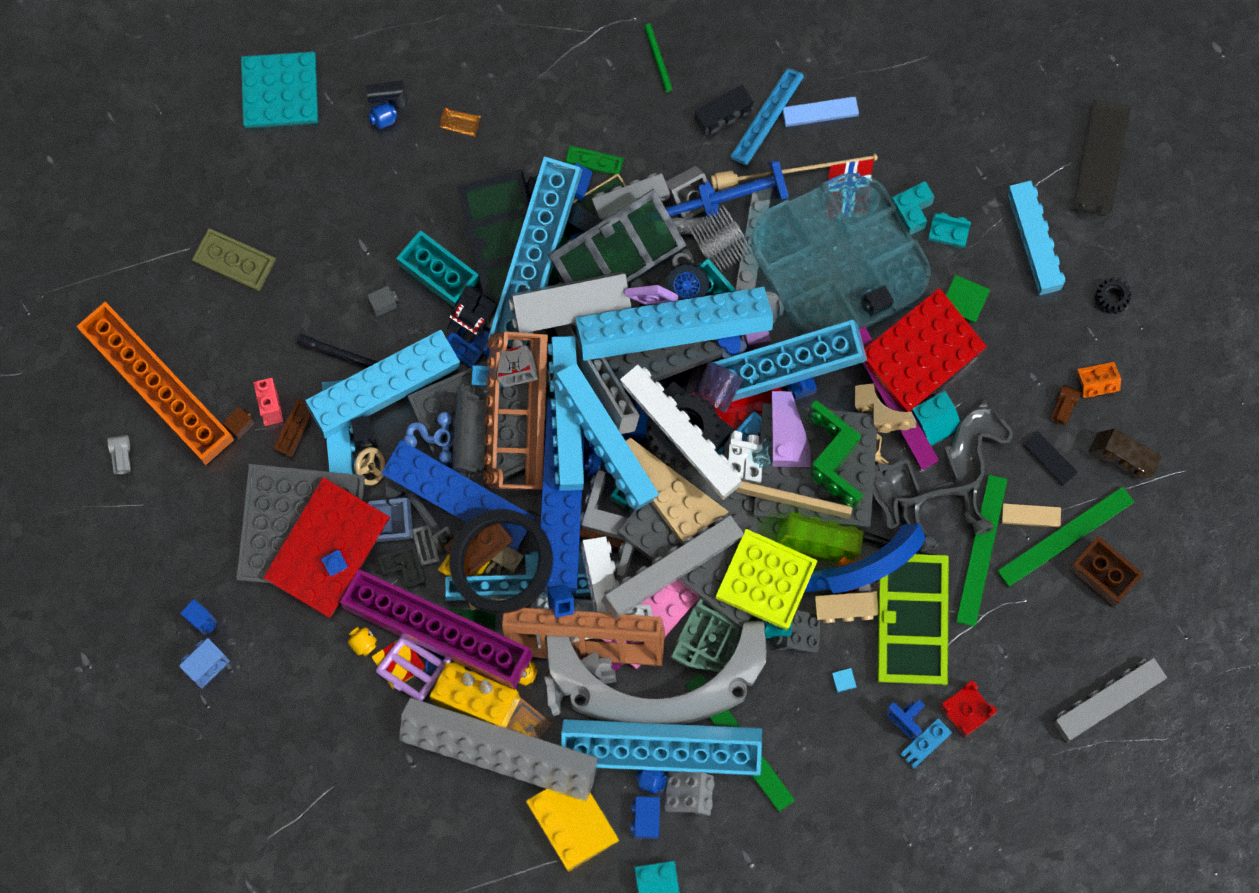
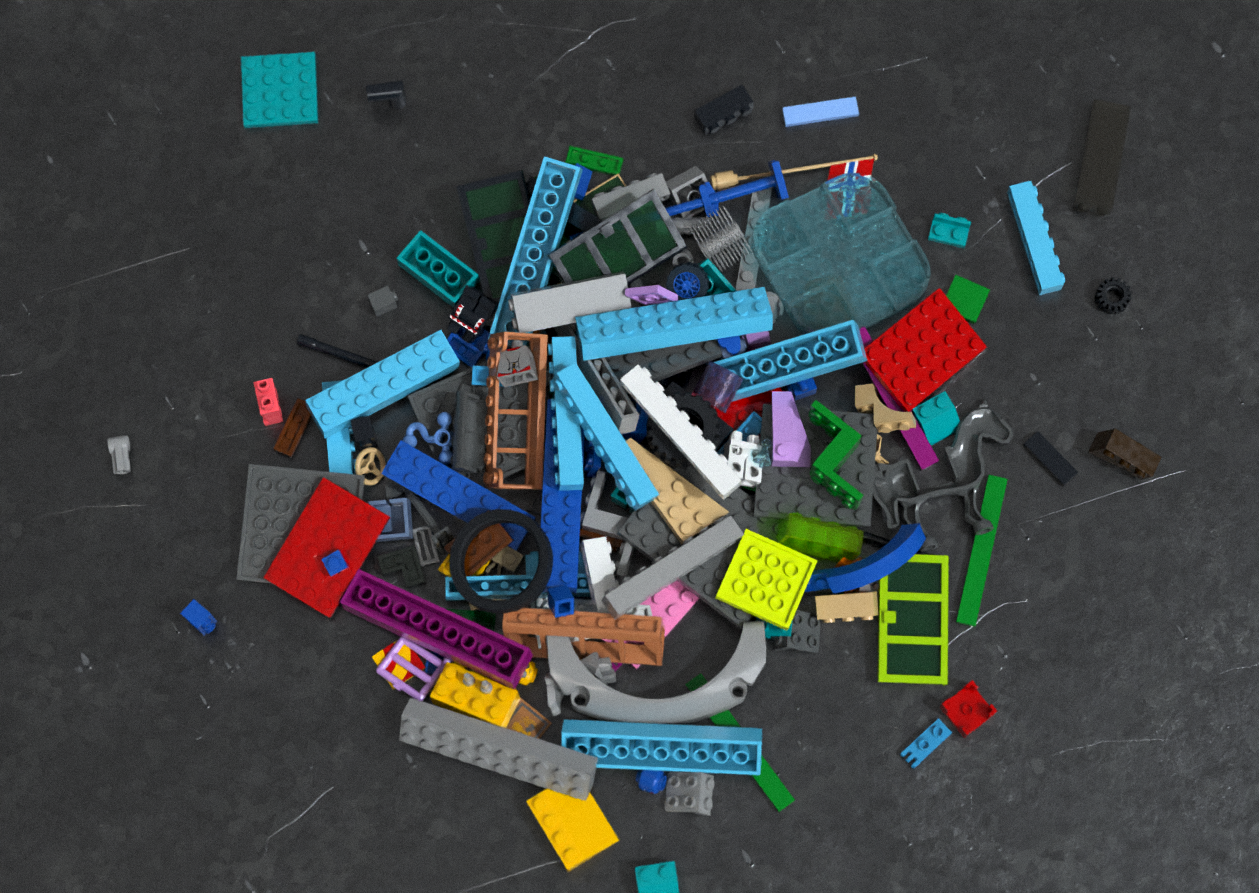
orange brick [76,302,234,466] -> none
medium blue brick [179,638,230,689] -> none
olive tile [192,228,276,292] -> none
reddish brown brick [222,407,255,440] -> none
yellow head [348,627,377,656] -> none
blue head [368,102,397,129] -> none
clear orange tile [440,108,480,135] -> none
blue brick [631,796,660,839] -> none
green bar [644,24,673,92] -> none
sand green wedge [670,598,743,672] -> none
dark azure tile [730,68,804,165] -> none
tan tile [735,481,852,519] -> none
medium azure tile [832,668,856,693] -> none
black brick [861,285,894,317] -> none
blue bracket [885,700,925,741] -> none
teal brick [891,181,934,236] -> none
green tile [997,487,1134,588] -> none
tan tile [1002,504,1061,528] -> none
reddish brown piece [1051,385,1081,425] -> none
light grey brick [1053,658,1167,743] -> none
reddish brown brick [1070,536,1143,607] -> none
orange bracket [1077,362,1121,398] -> none

